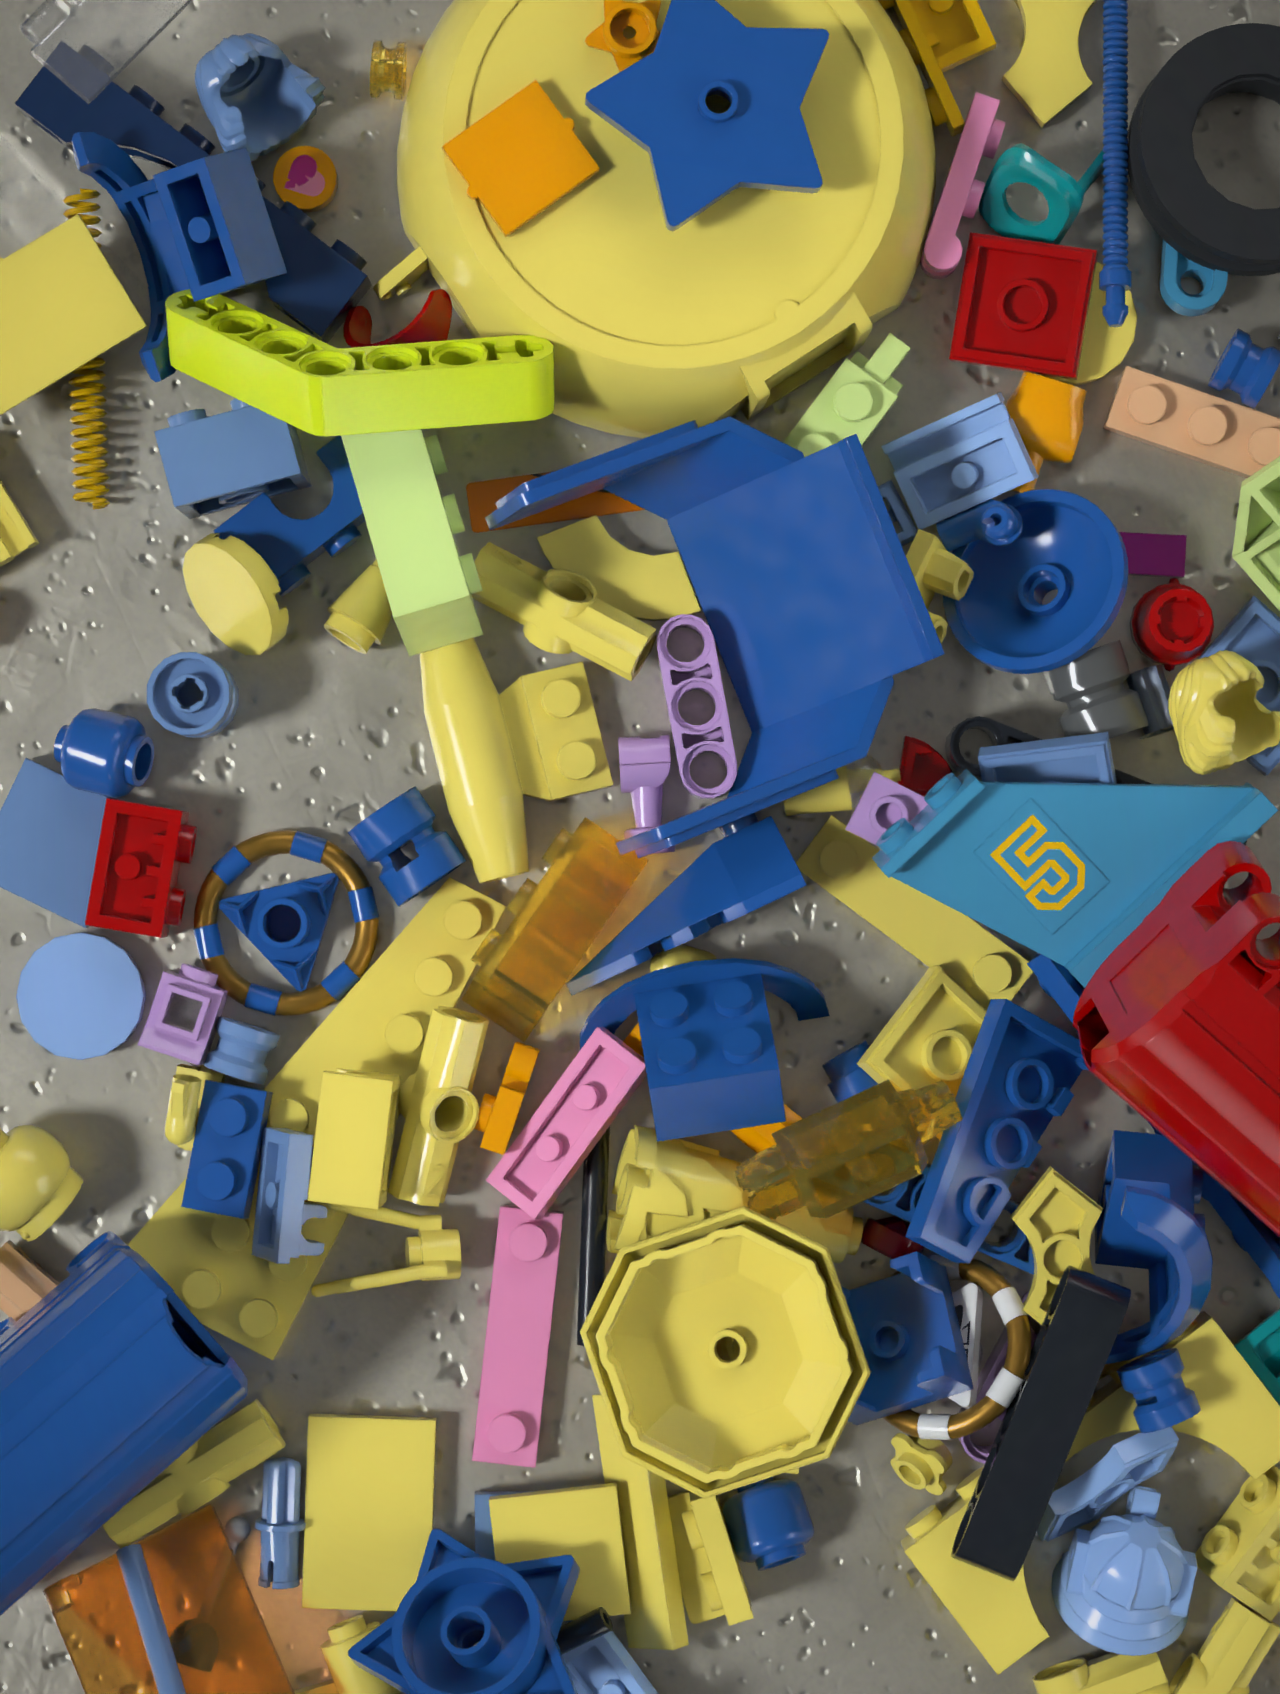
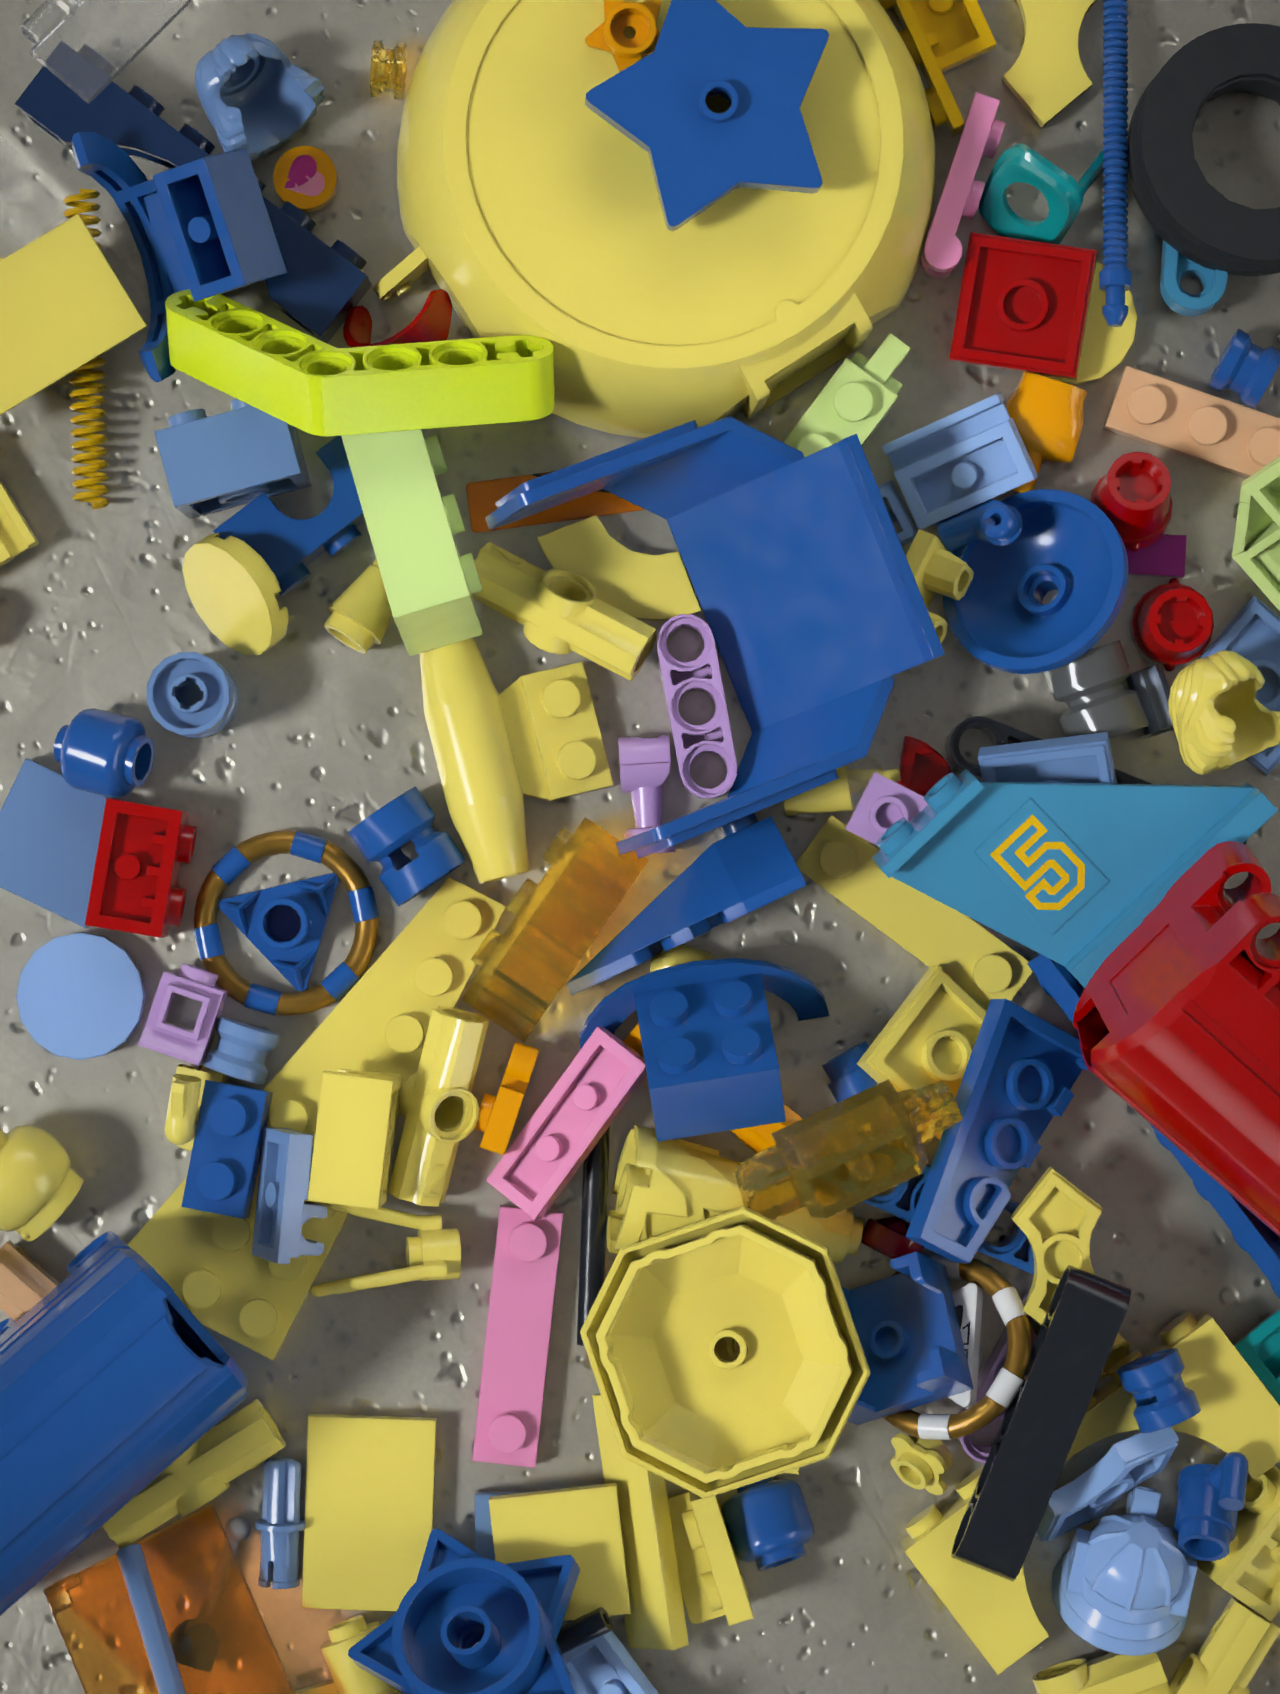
light orange piece [442,80,600,237] -> none
blue piece [1095,1130,1213,1364] -> none
none -> red piece [1090,452,1173,552]
none -> blue piece [1174,1451,1248,1561]

